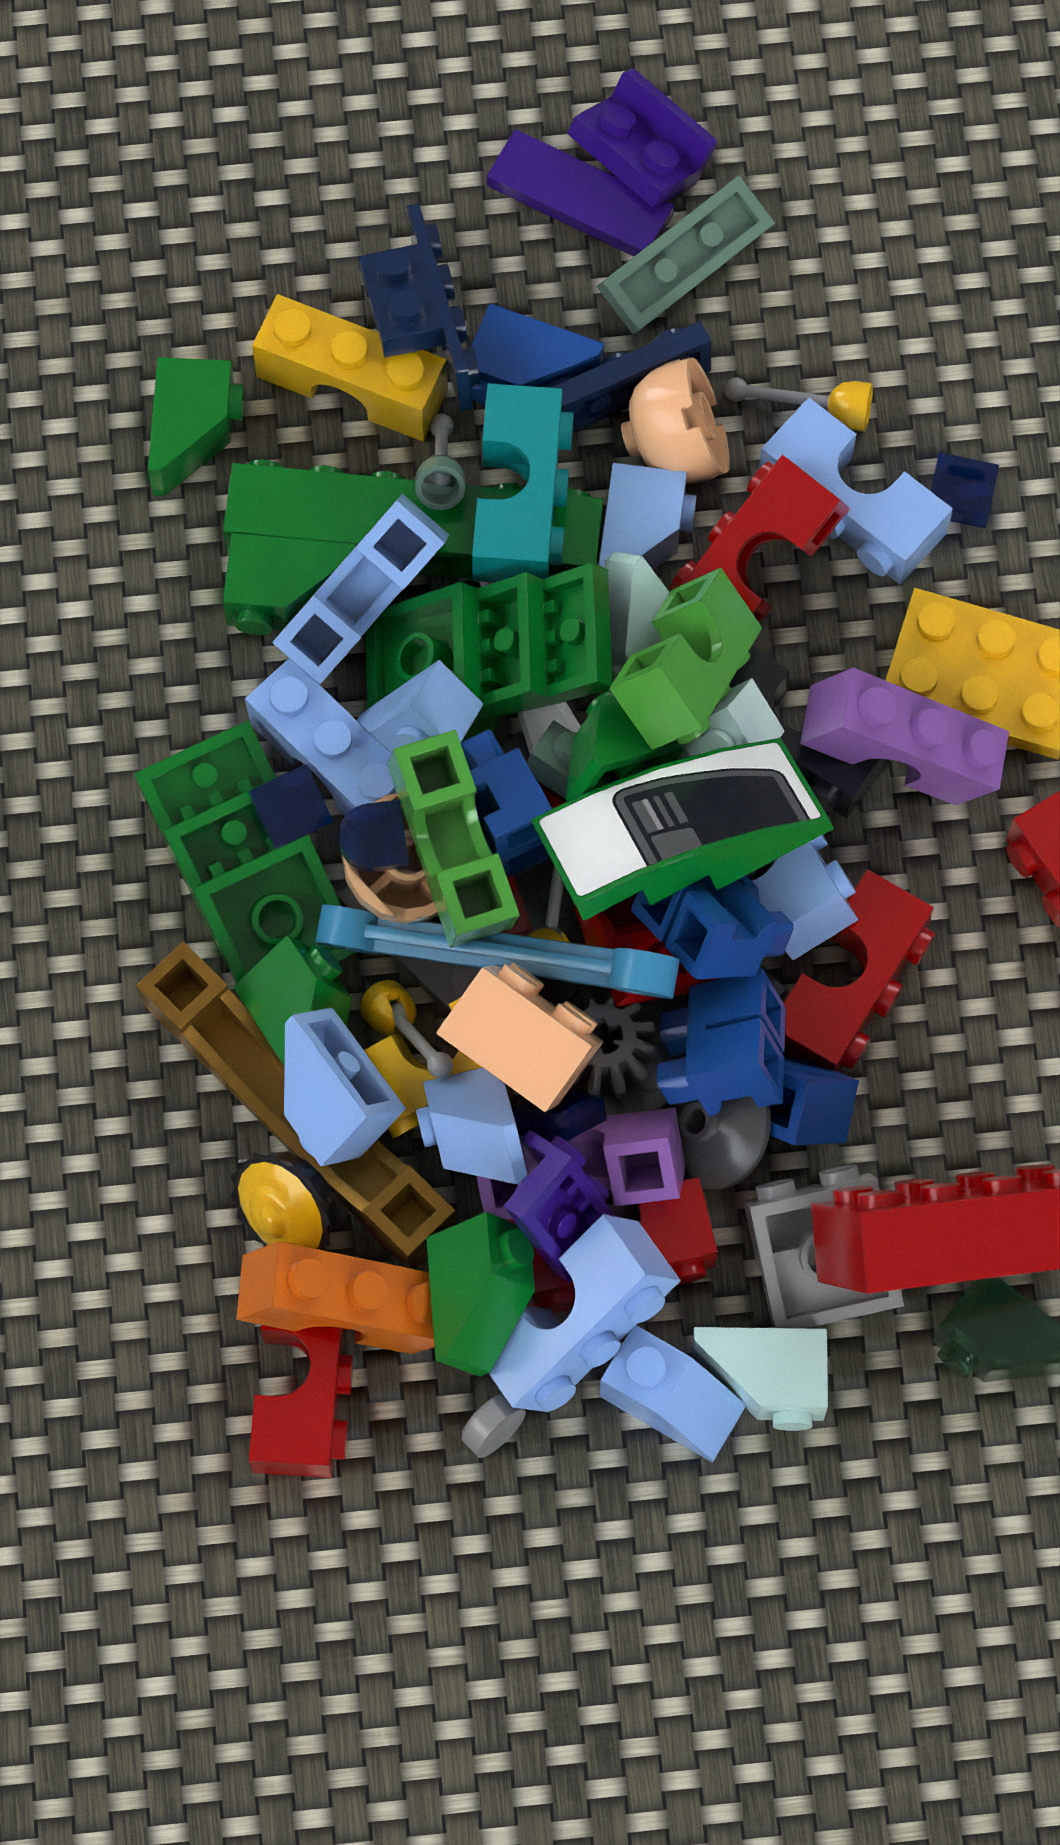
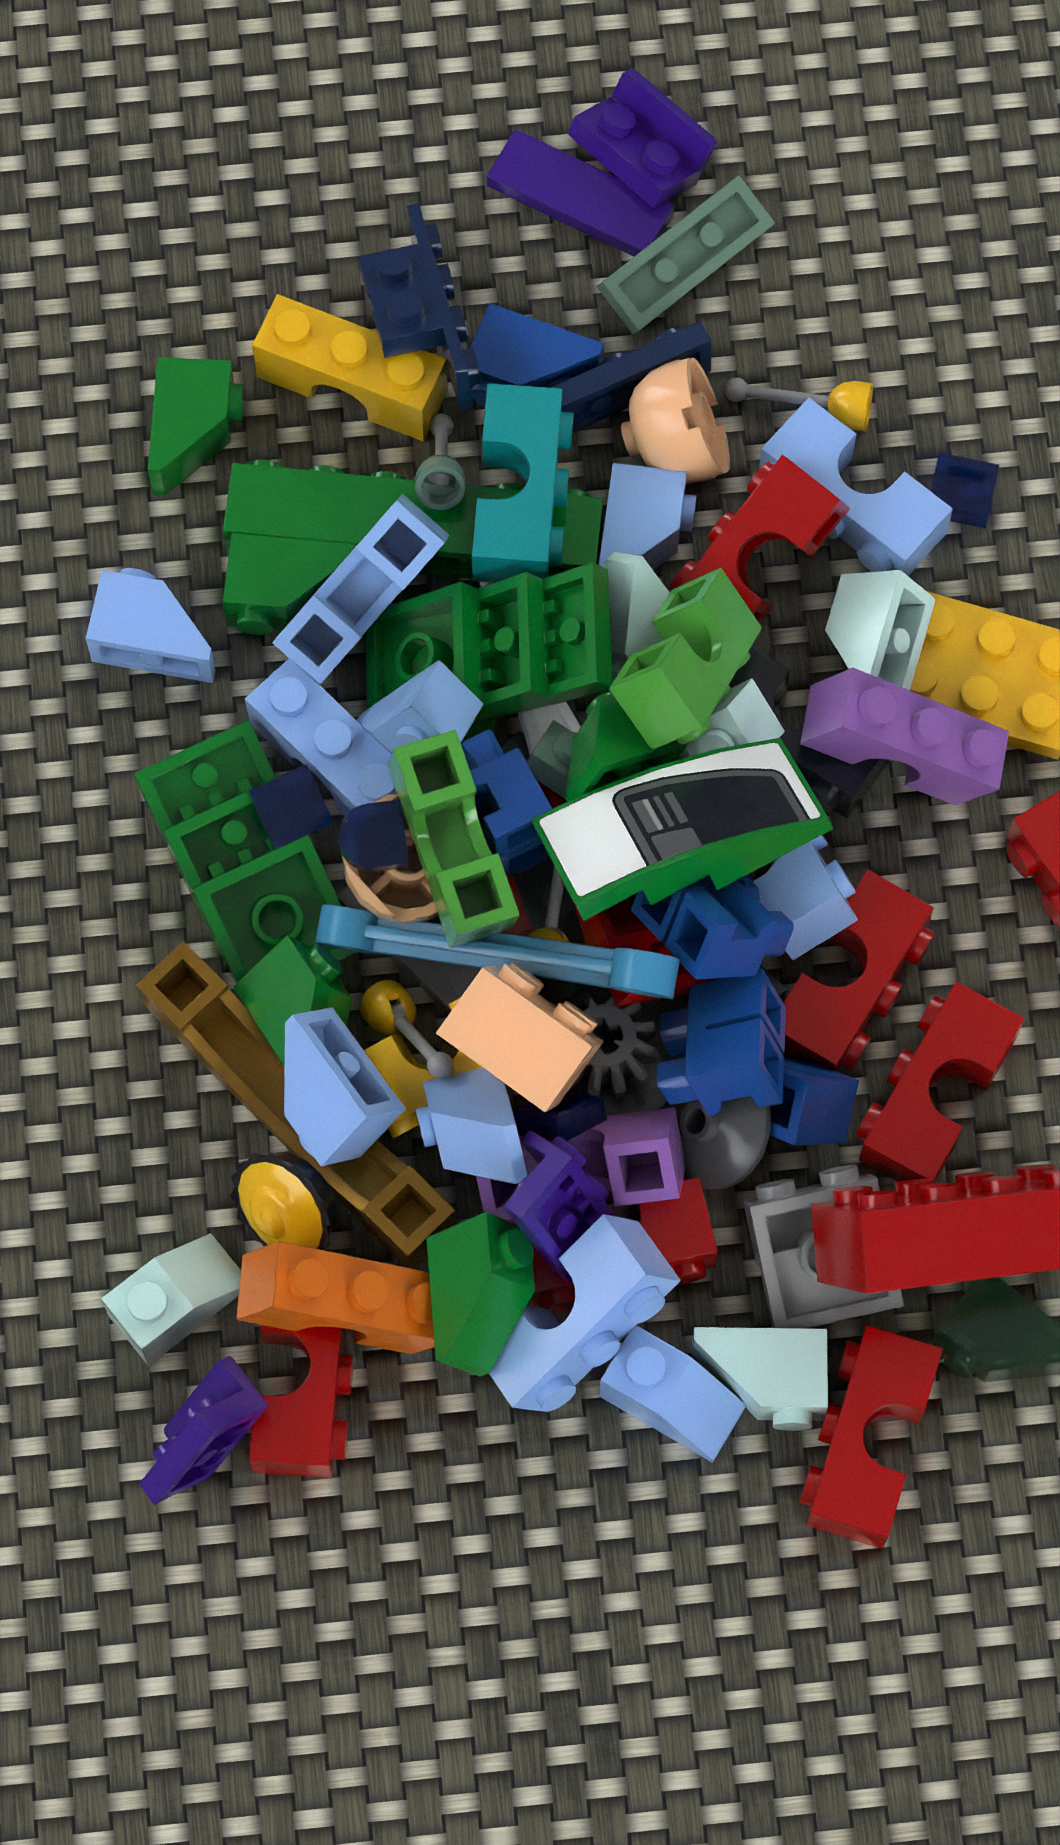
light grey tile [461,1394,526,1458] -> none
none -> light blue slope [86,568,216,683]
none -> light aqua slope [101,1233,241,1366]
none -> dark purple bracket [139,1356,268,1505]
none -> red arch [799,1325,943,1549]
none -> light aqua slope [825,570,936,691]
none -> red arch [855,982,1024,1184]

